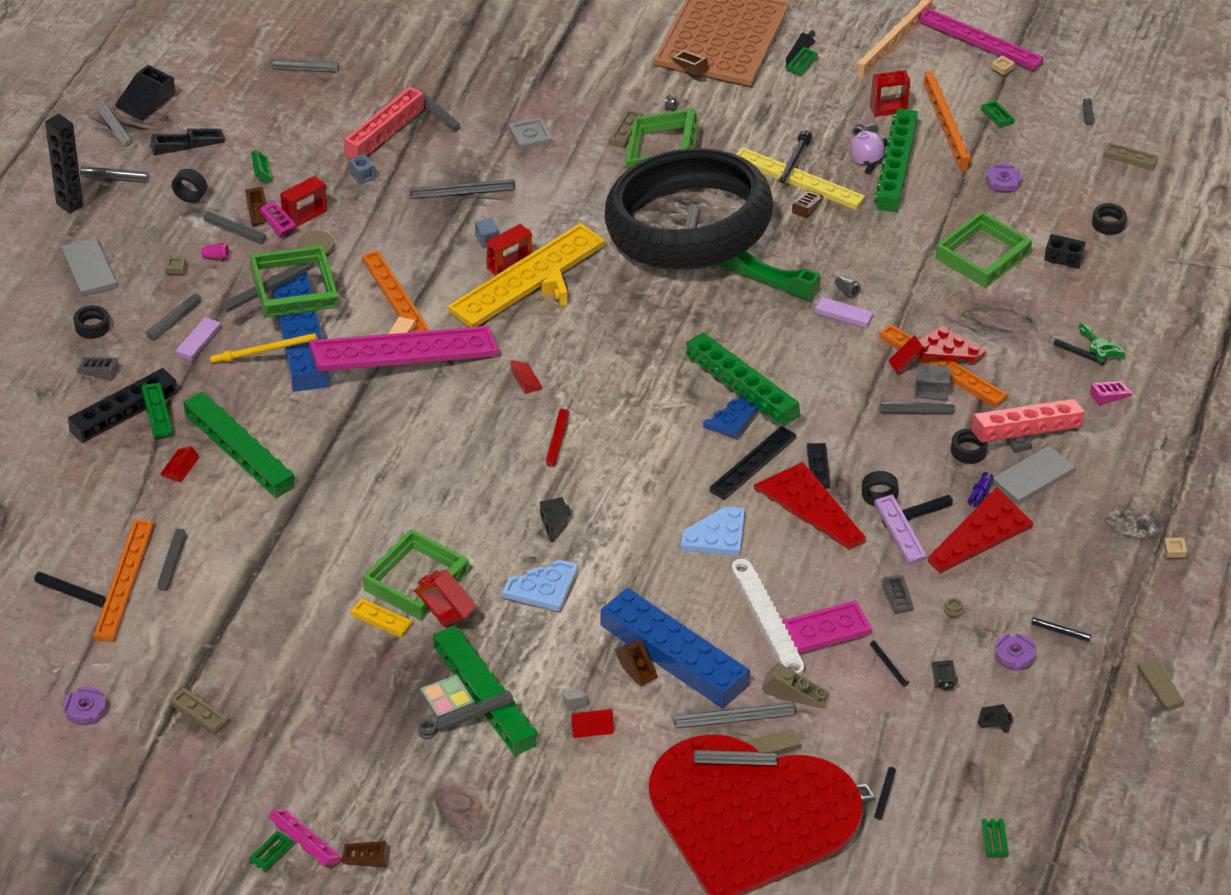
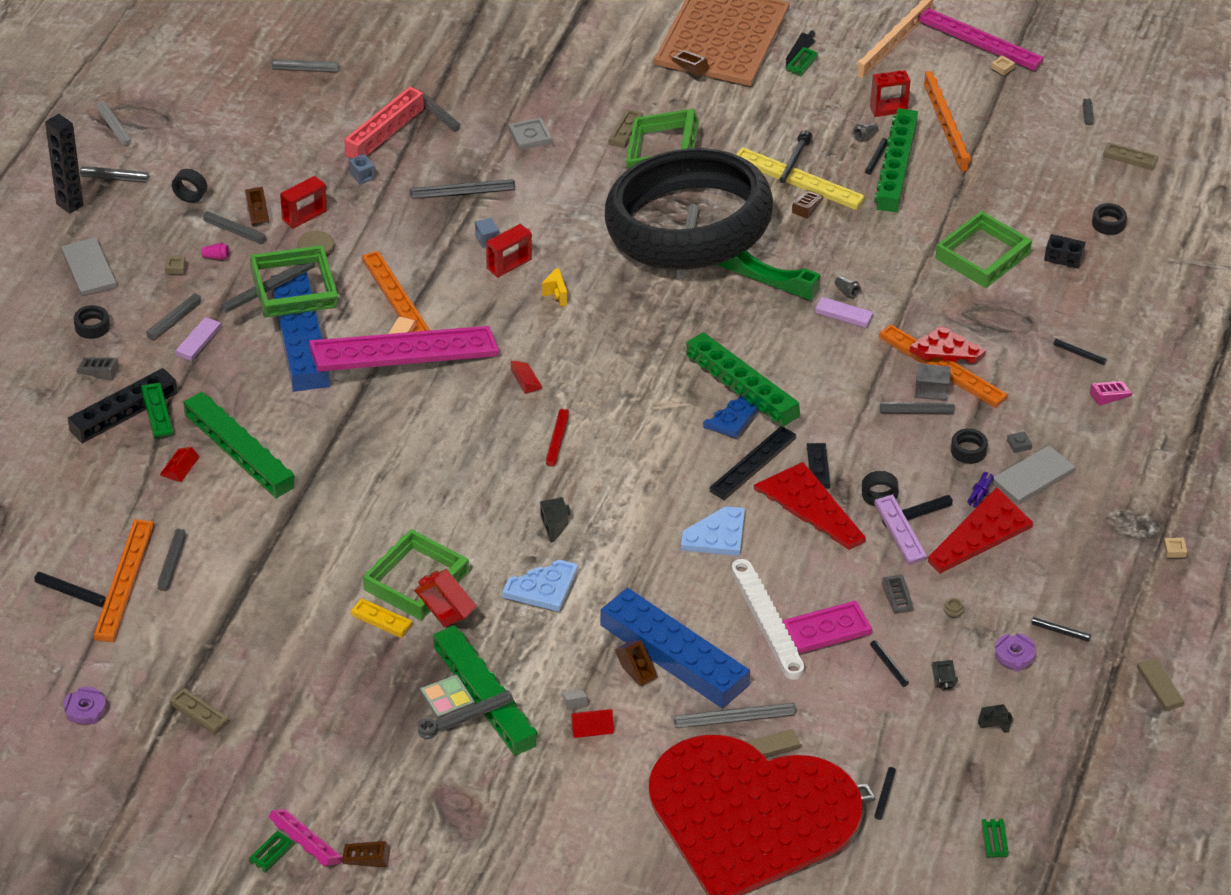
black slope [115,65,176,120] -> none
black slope [150,128,225,156] -> none
yellow bar [210,333,317,363] -> none
green plate [251,150,272,183] -> none
dark pink slope [259,201,296,238] -> none
yellow plate [448,223,605,327] -> none
dark grey bush [665,94,677,111] -> none
dark grey axle [694,750,777,765] -> none
dark tan slope [761,662,830,709] -> none
lavender cylinder [850,131,885,164] -> none
red slope [888,335,927,374] -> none
coral brick [971,399,1085,443] -> none
green tile [981,100,1015,129] -> none
medium lavender plate [986,163,1022,192] -> none
green piece [1079,323,1125,363] -> none

